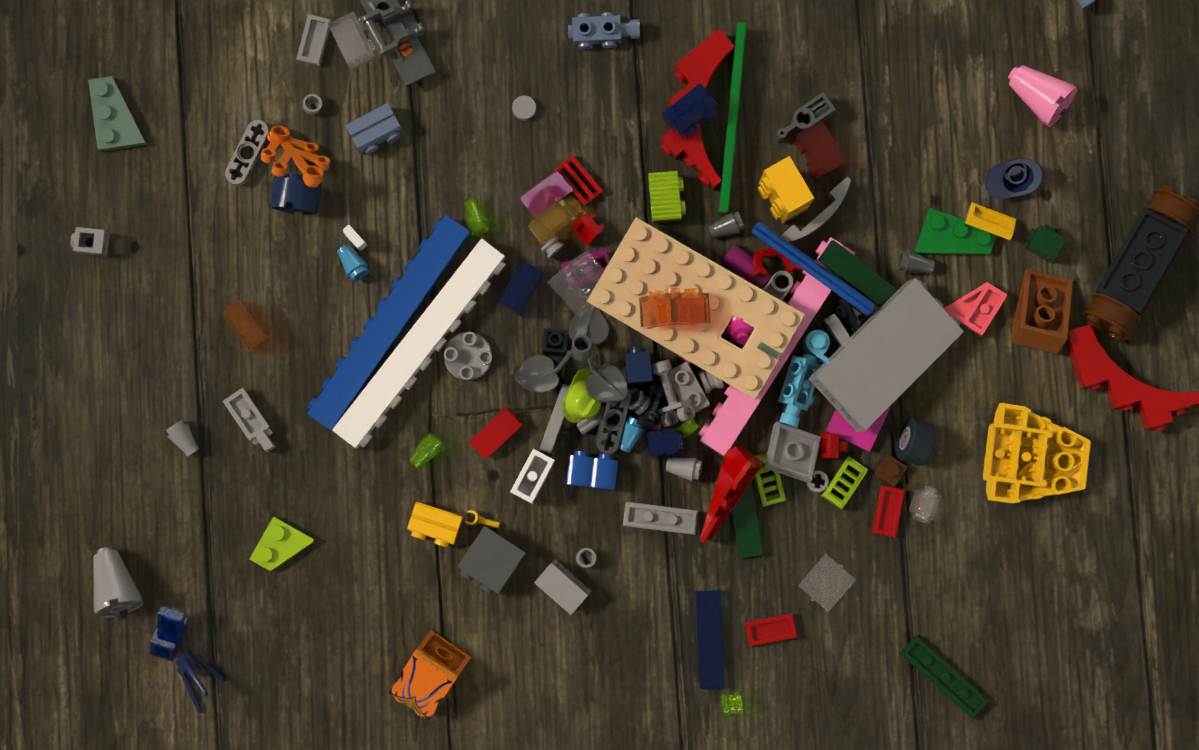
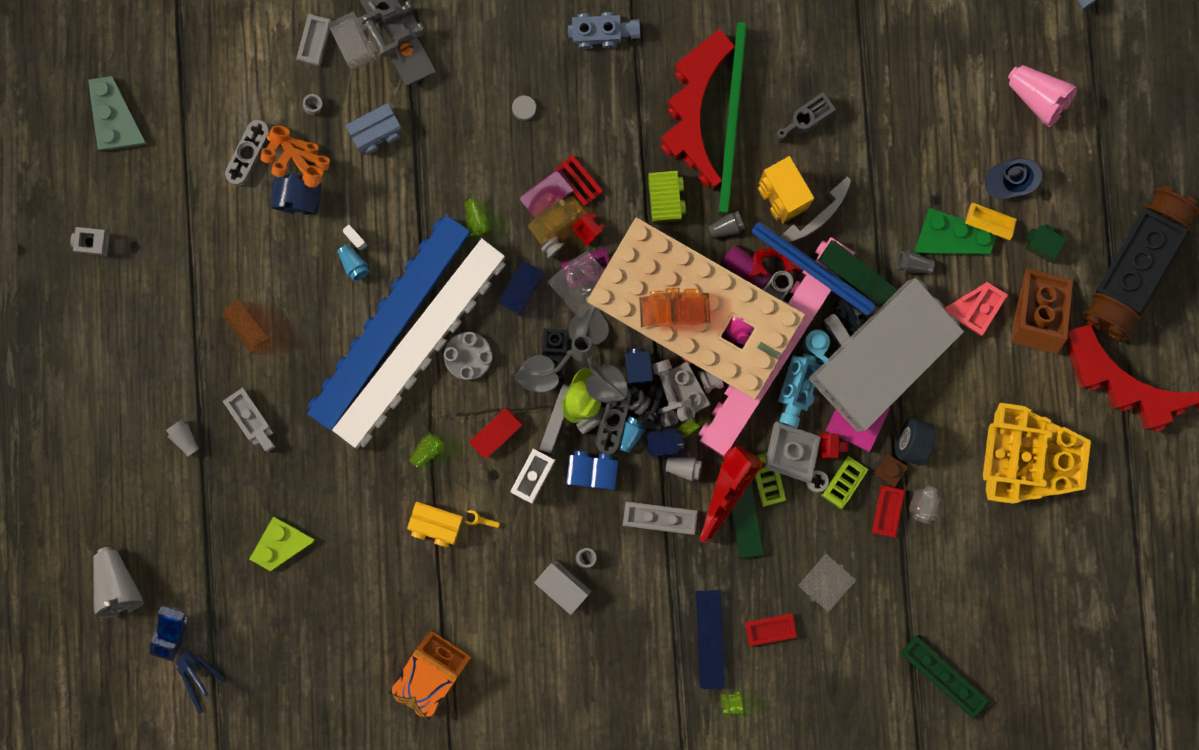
dark grey brick [457,526,526,595] -> none
clear blue brick [662,83,718,139] -> none
clear red brick [794,121,846,180] -> none

